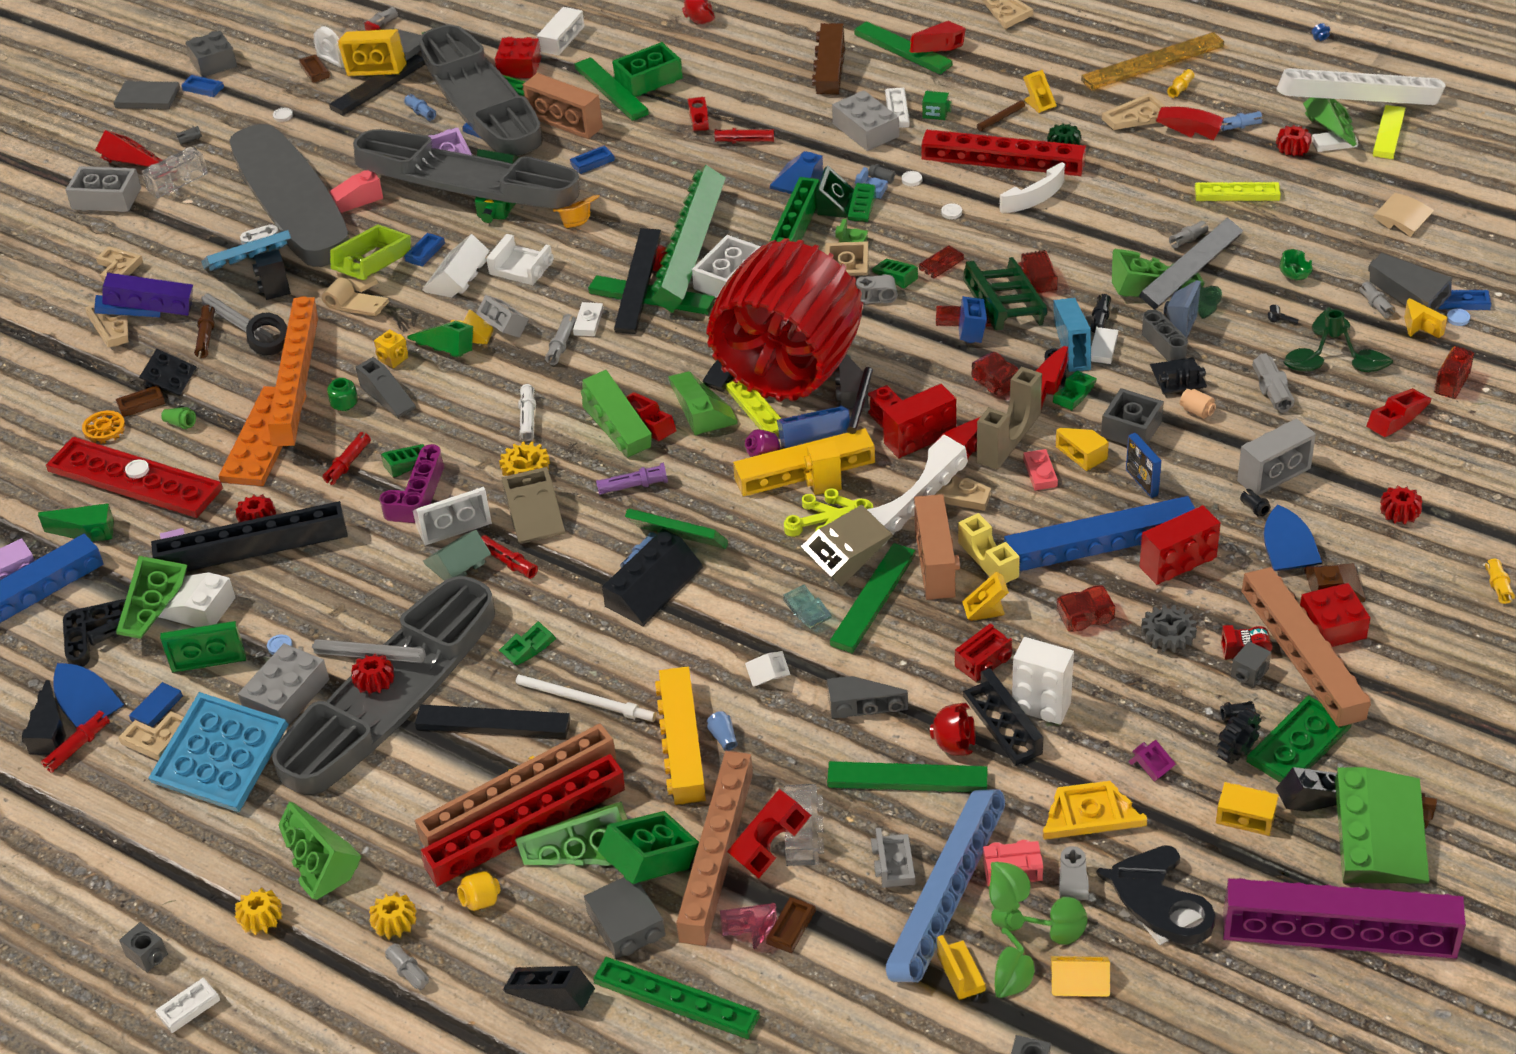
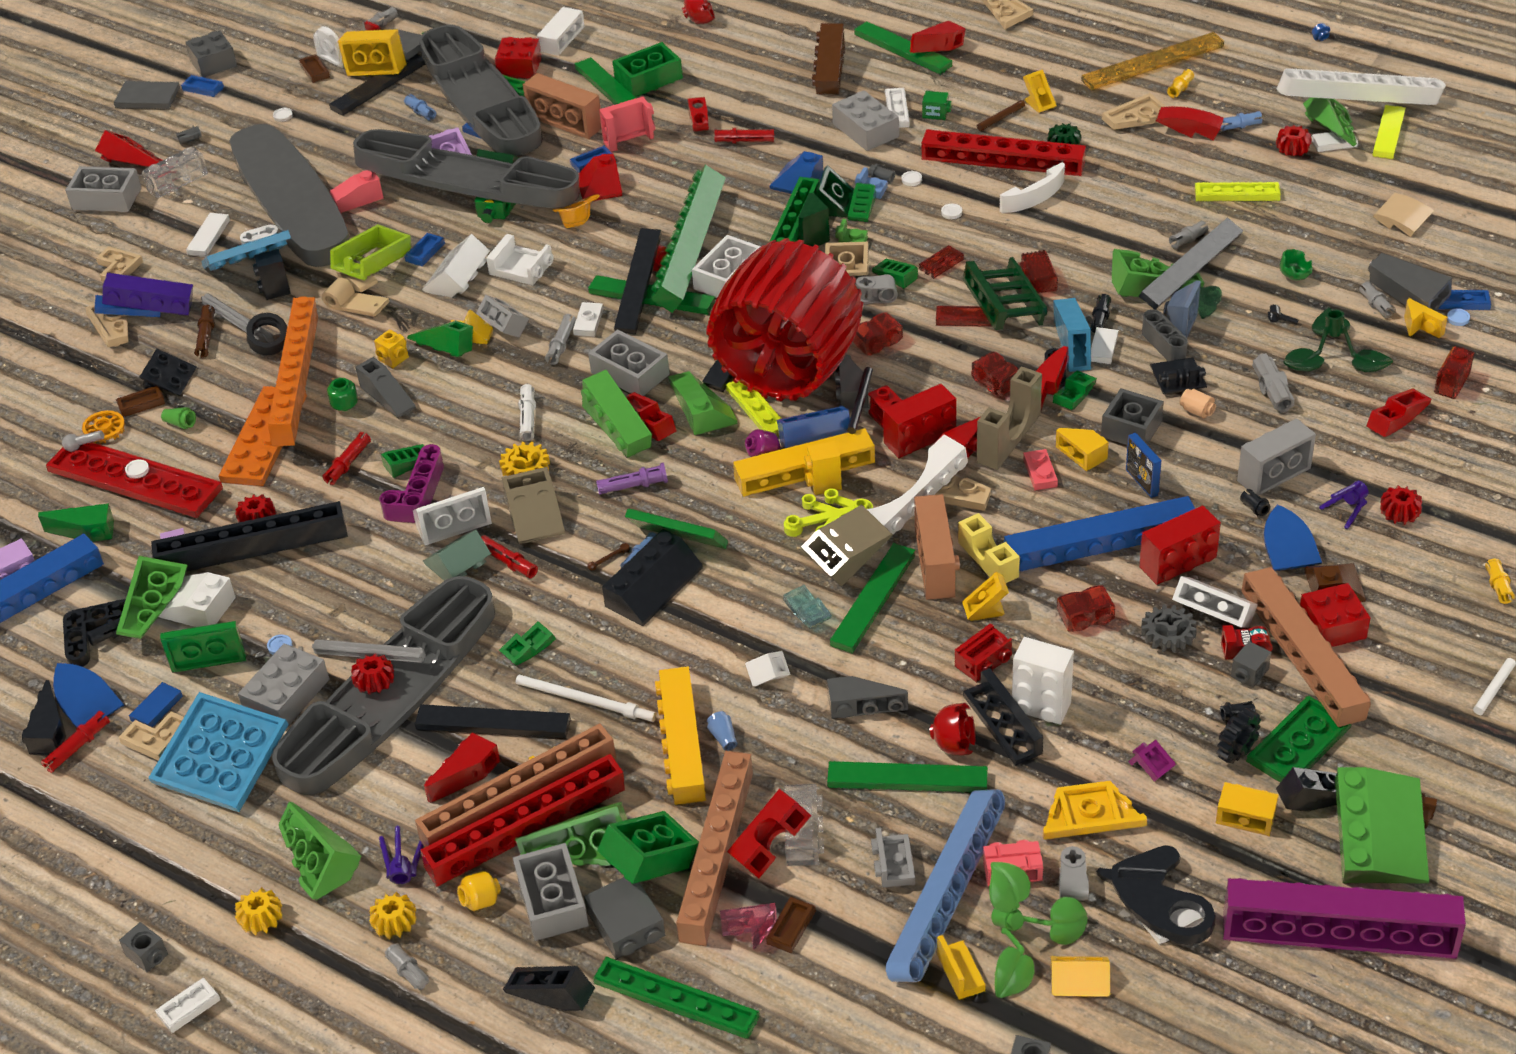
blue slope [959,296,987,343] -> none
none -> light grey bar [62,430,104,452]
none -> white tile [186,213,230,257]
none -> dark purple plant [379,826,424,884]
none -> red slope [424,732,500,803]
none -> light grey brick [513,843,589,941]
none -> red slope [579,153,623,201]
none -> reddish brown hinge [587,543,630,571]
none -> light grey brick [588,329,670,396]
none -> coral panel [599,97,655,152]
none -> dark green slope [798,193,830,247]
none -> clear red brick [853,312,903,356]
none -> white brick [1172,576,1258,628]
none -> dark purple plant [1319,480,1369,529]
none -> white bar [1473,658,1516,715]

